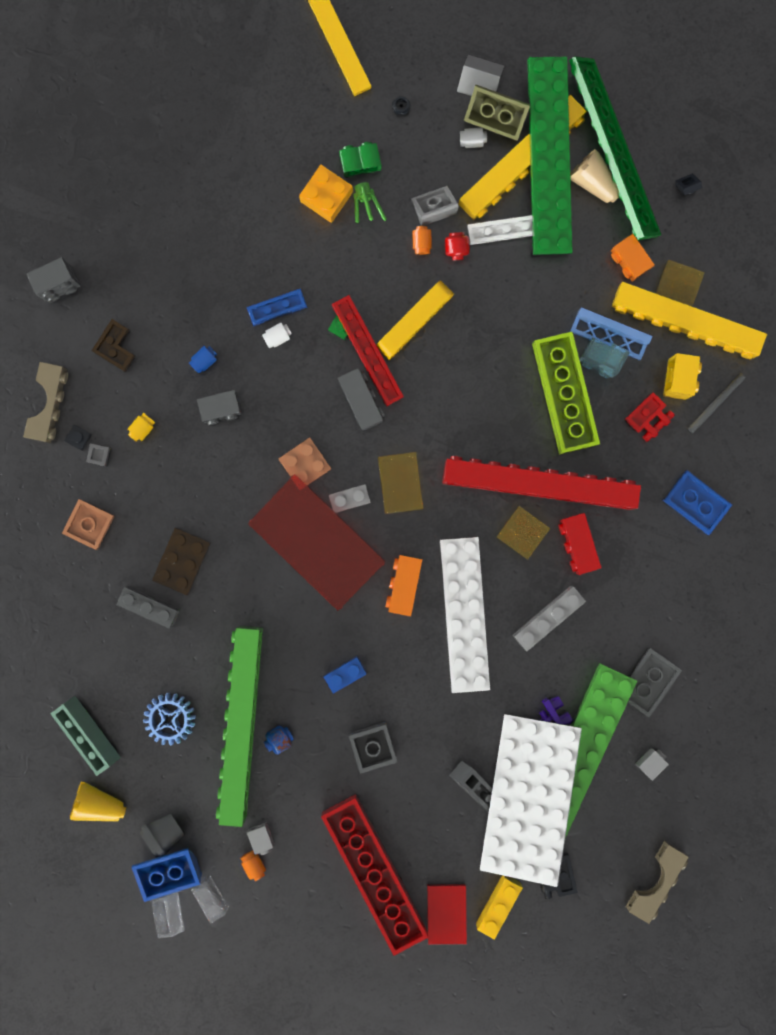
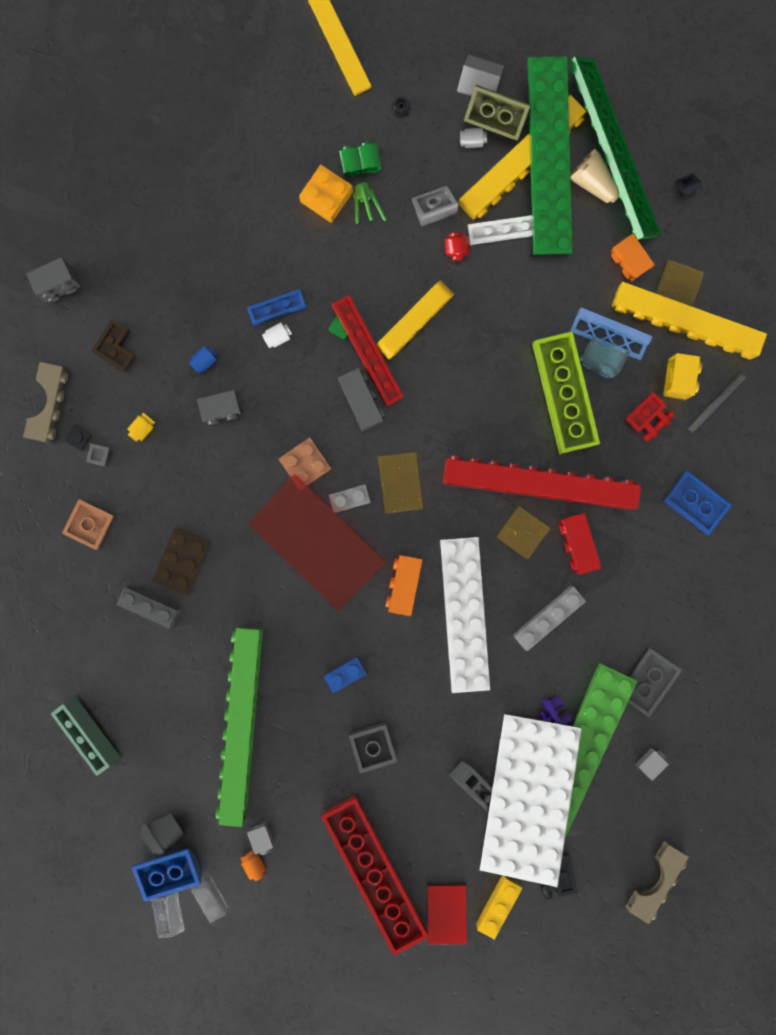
yellow cone [70,781,126,822] -> none
light blue gear [143,693,196,746] -> none
blue head [263,725,294,755] -> none
orange brick [412,226,432,255] -> none

